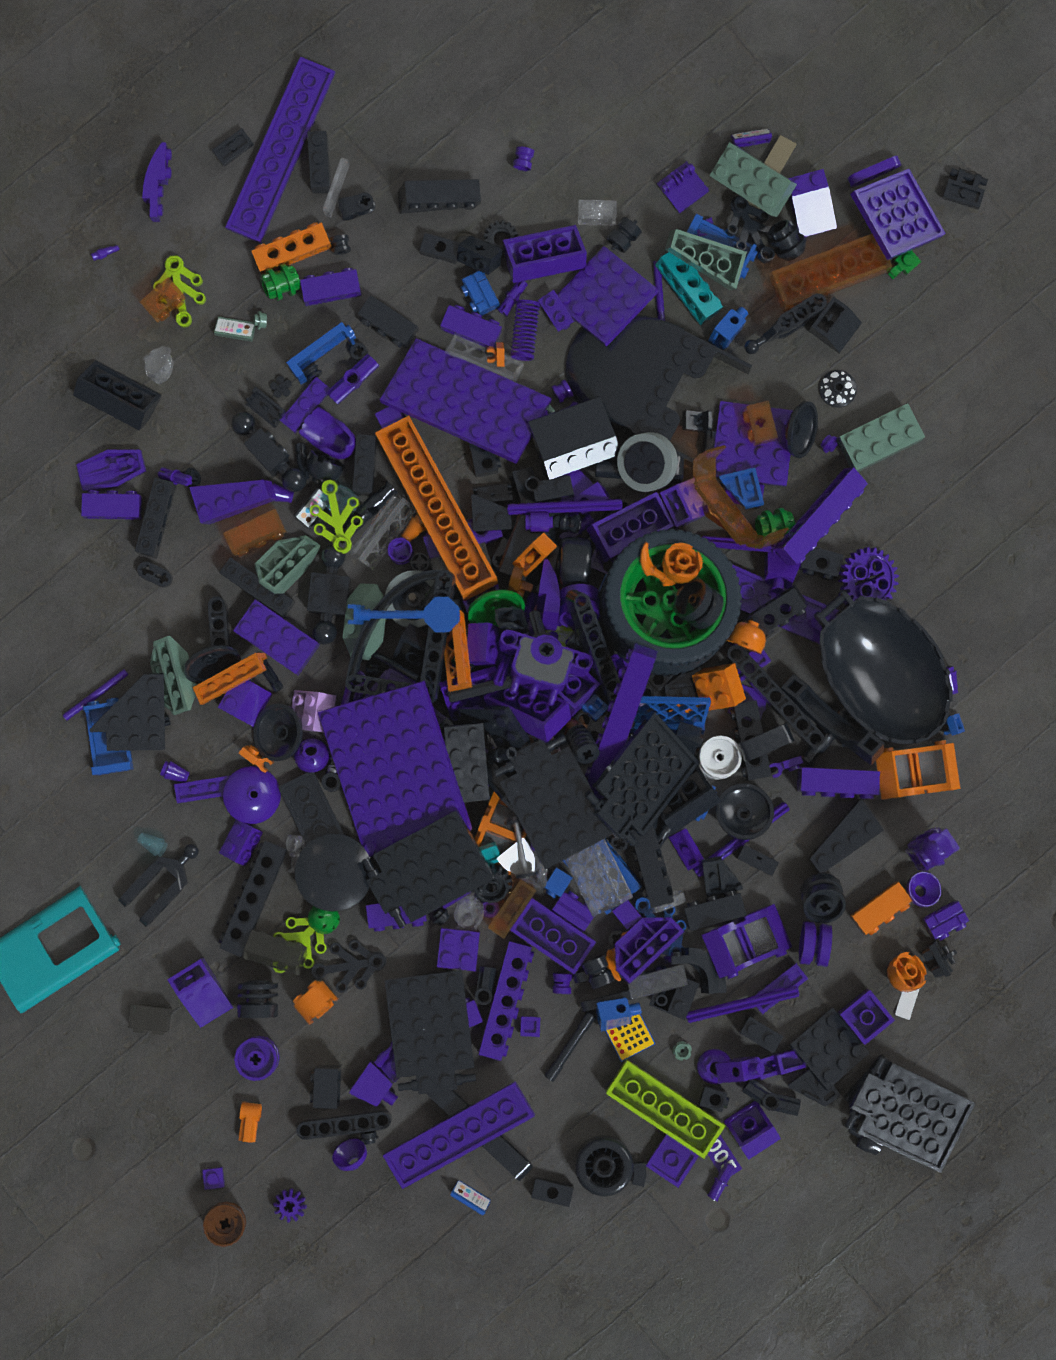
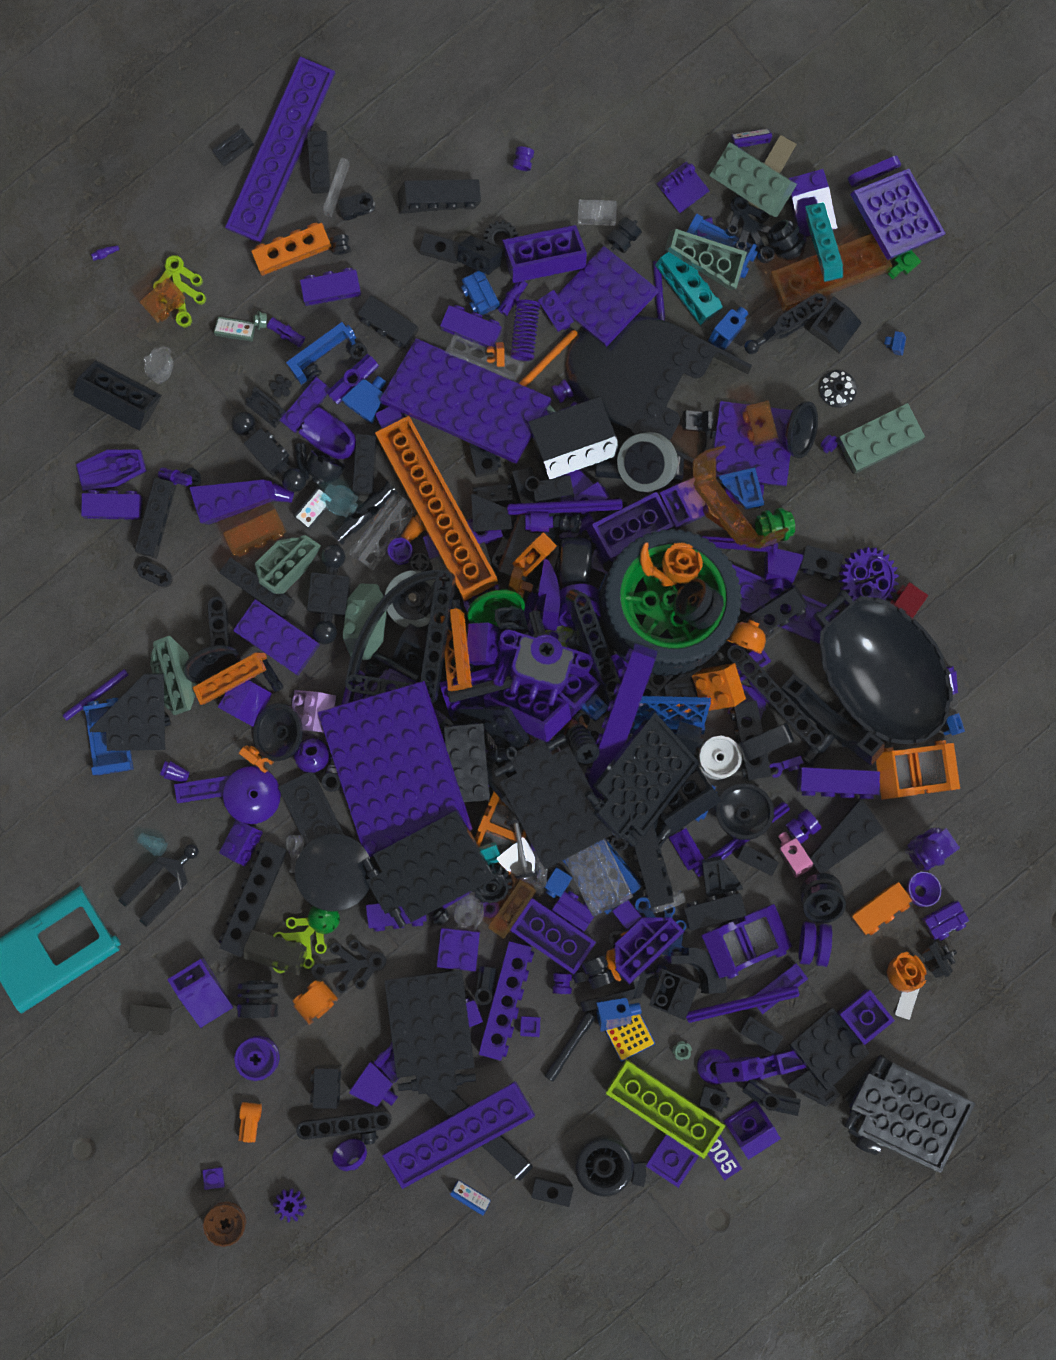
dark purple slope [142,142,172,222] -> none
green piece [260,263,301,301] -> none
lime plant [310,480,363,554] -> none
blue piece [348,597,460,632] -> none
clear tile [628,965,688,1000] -> none
dark purple axle [707,1162,735,1201] -> none
dark purple brick [774,467,868,565] -> none
black plate [942,168,988,209] -> none
none -> dark purple pin [267,317,305,347]
none -> blue torso [342,376,387,424]
none -> orange piece [518,330,577,387]
none -> bright pink torso [777,832,813,878]
none -> dark purple wheel [785,809,822,844]
none -> teal brick [805,202,843,282]
none -> blue tile [884,331,906,356]
none -> dark red brick [890,582,929,619]

